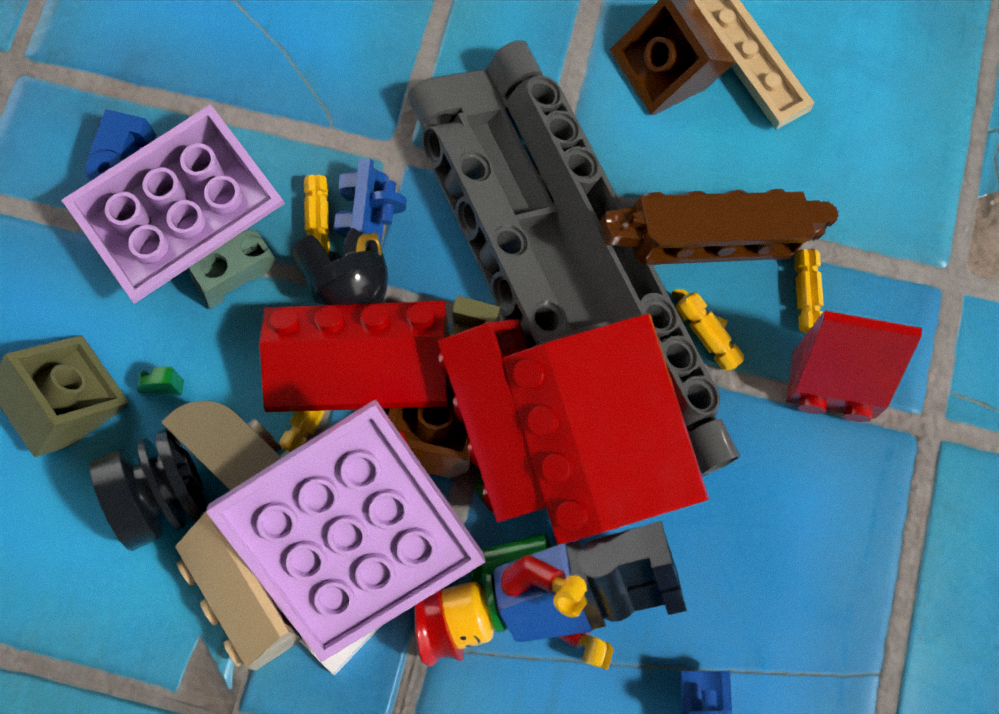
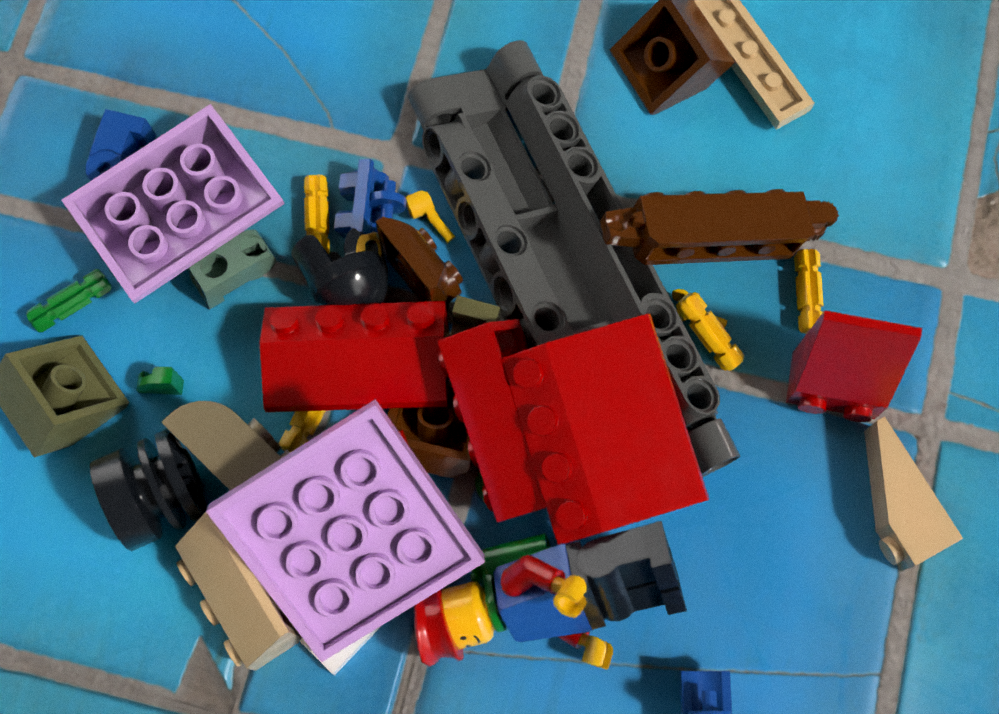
none -> green axle [26,269,112,332]
none -> reddish brown slope [376,217,463,311]
none -> yellow hand [406,190,455,243]
none -> tan slope [864,416,963,571]

